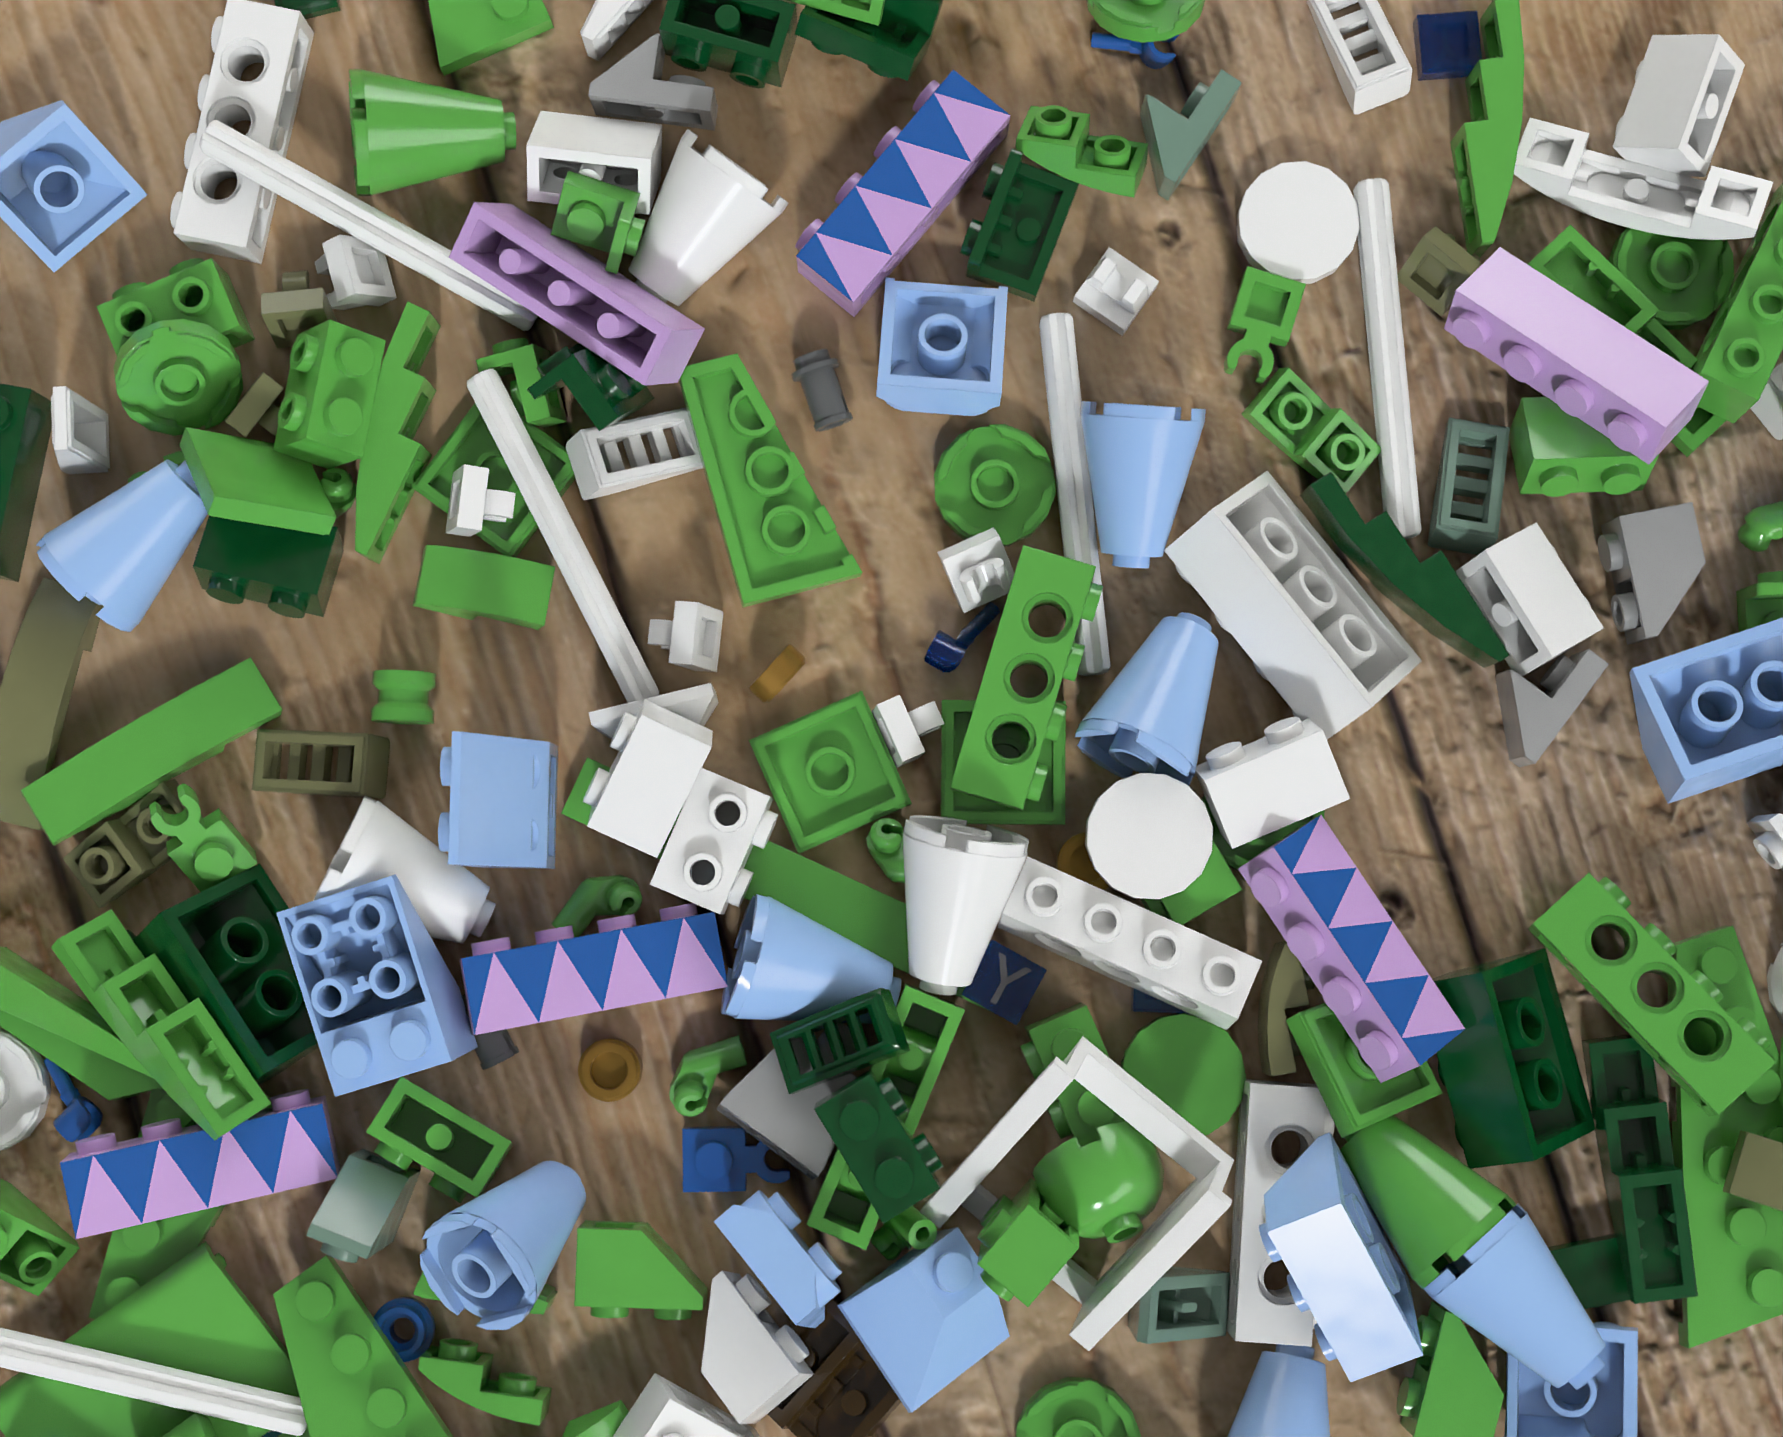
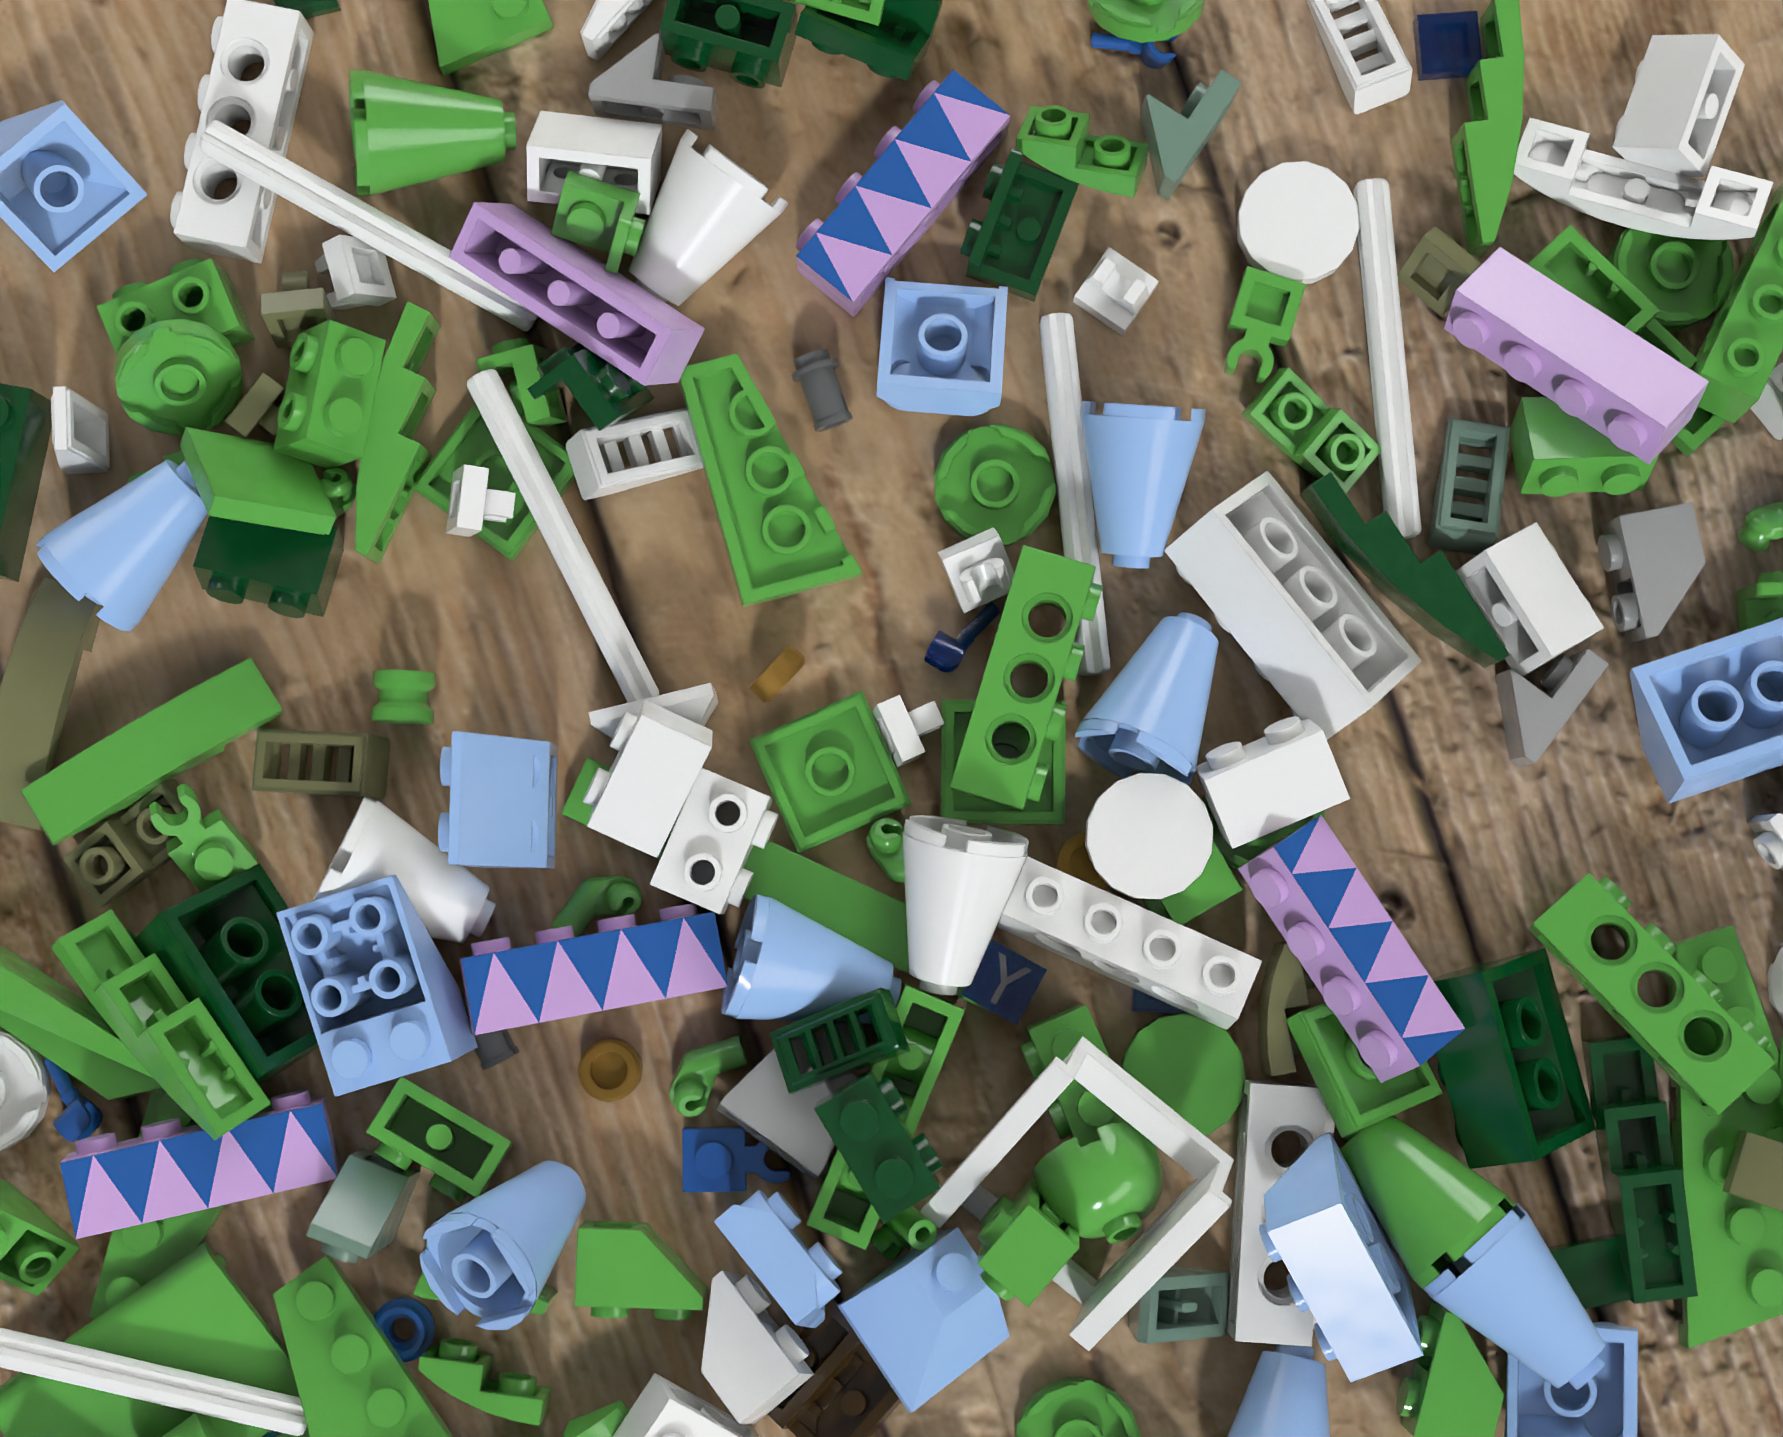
bright green slope [413,544,555,630] -> none
white tile [647,601,723,672] -> none

